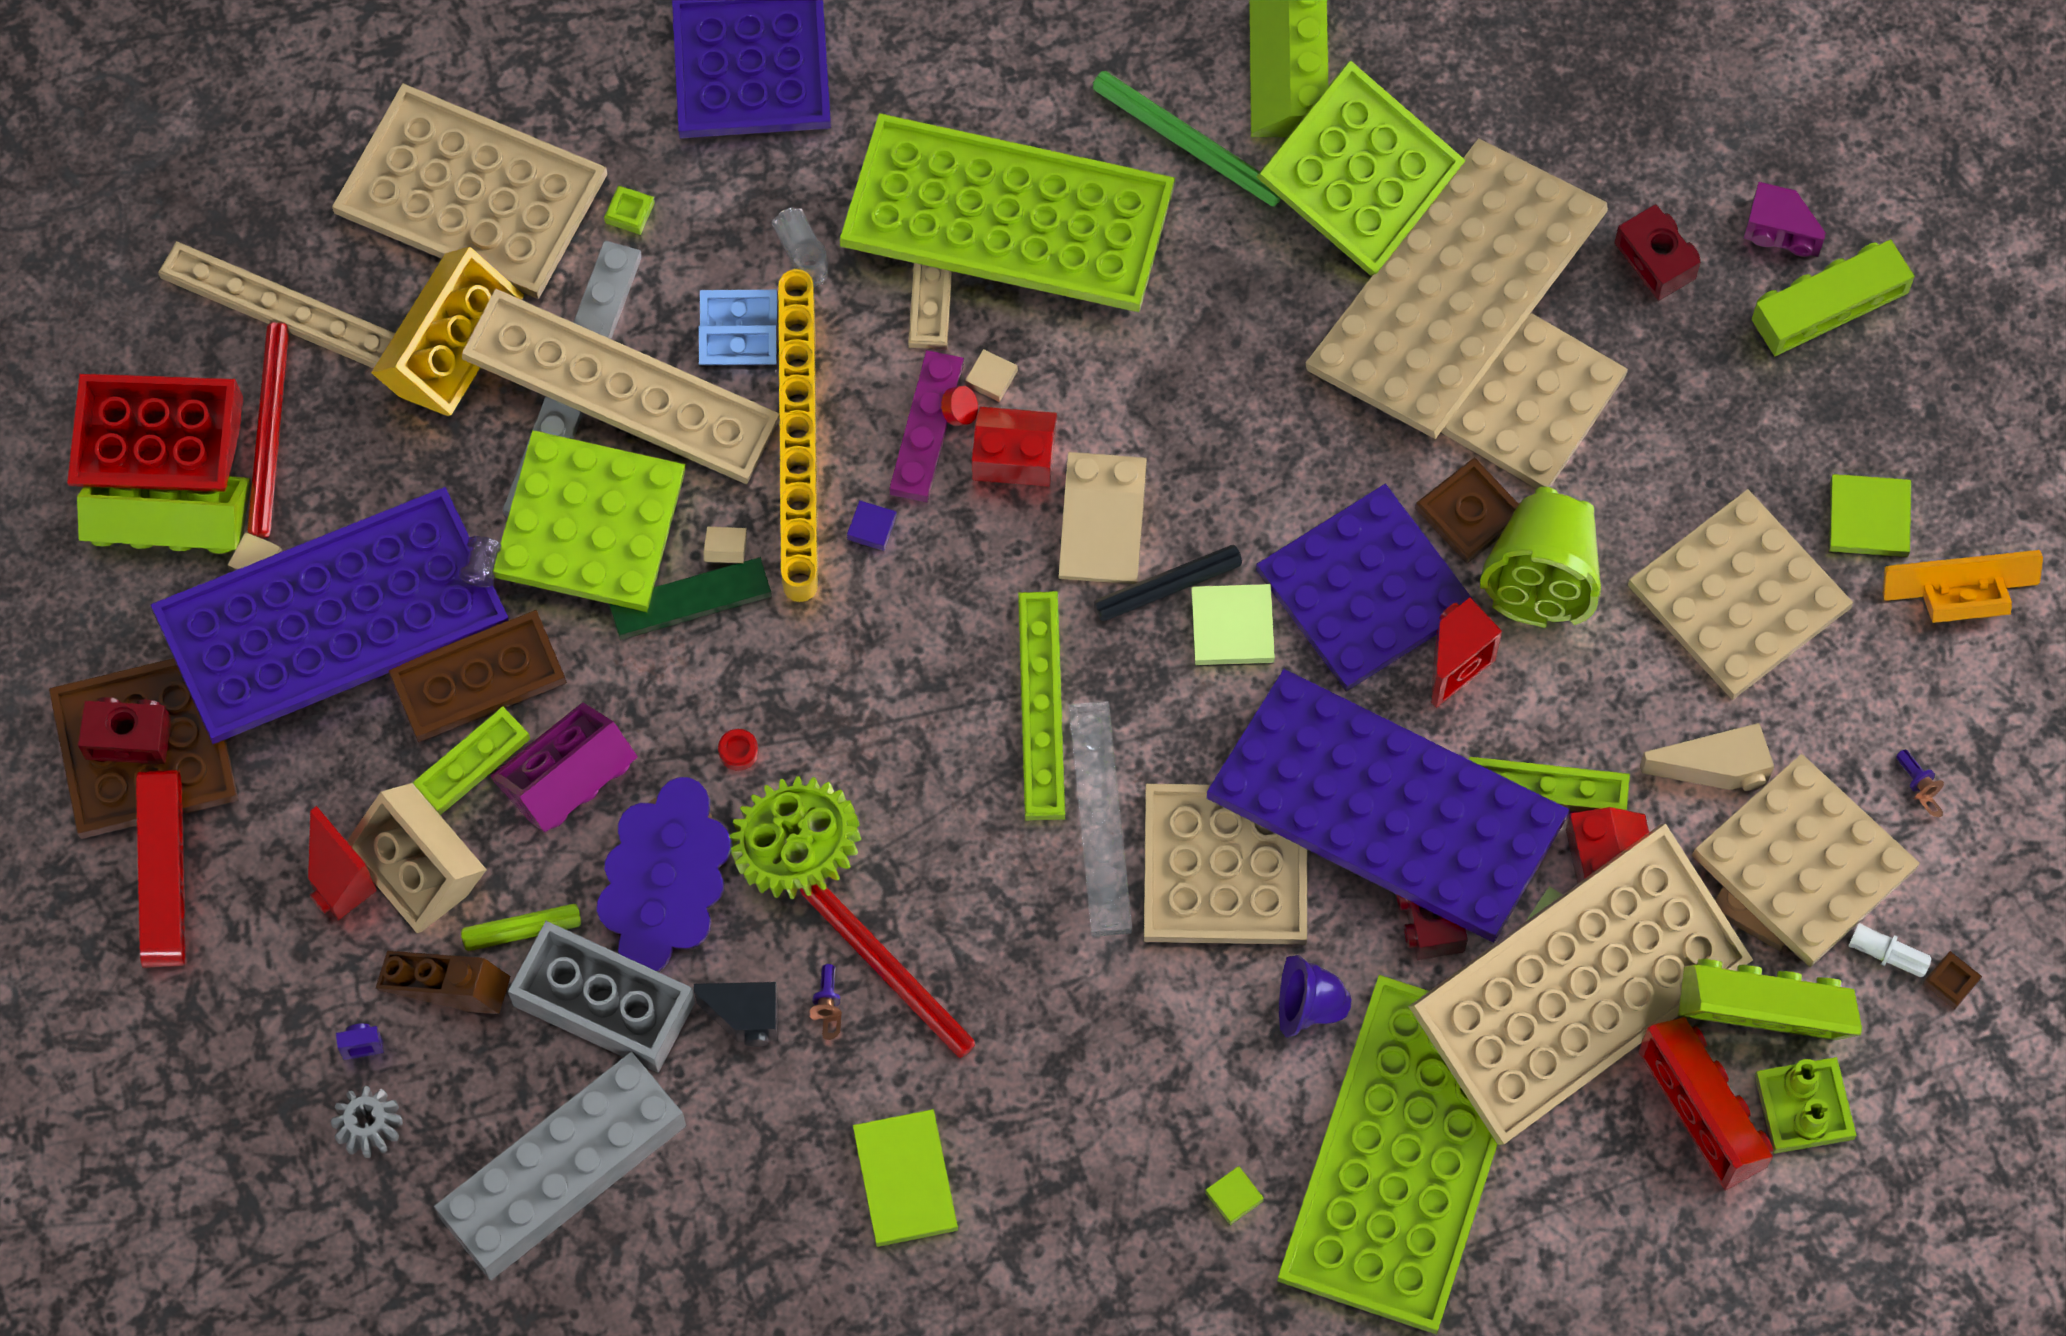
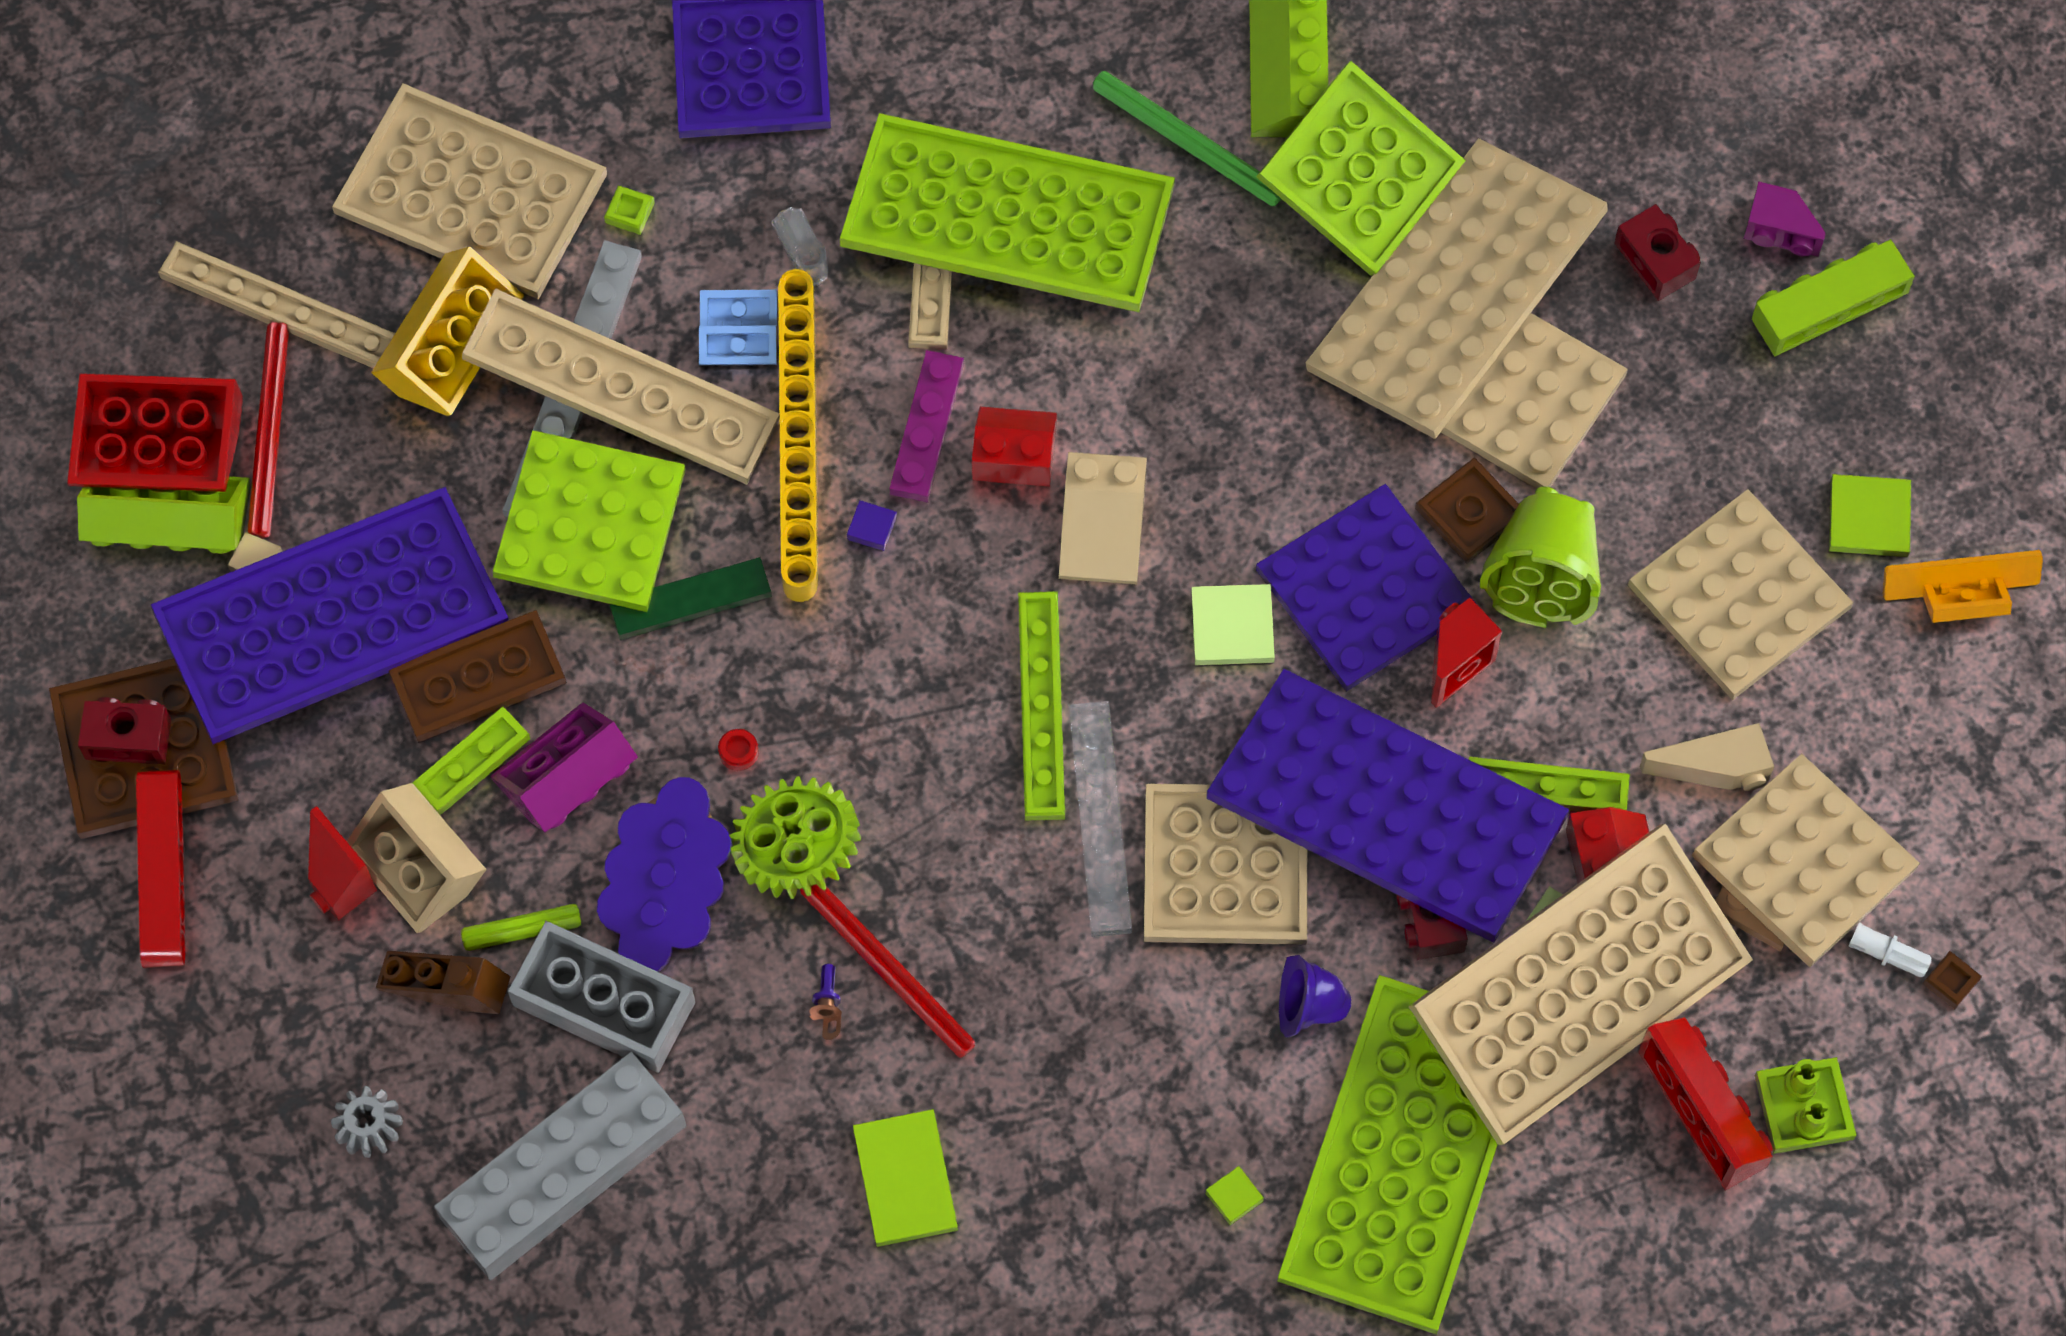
dark purple plate [336,1023,384,1060] -> none
clear purple bush [459,536,502,587] -> none
black slope [694,982,778,1047] -> none
tan tile [704,527,747,563] -> none
red tile [941,386,978,426] -> none
tan tile [965,349,1018,402] -> none
black axle [1094,545,1242,621] -> none
lime slope [1678,959,1862,1040] -> none
piece [1896,749,1944,817] -> none

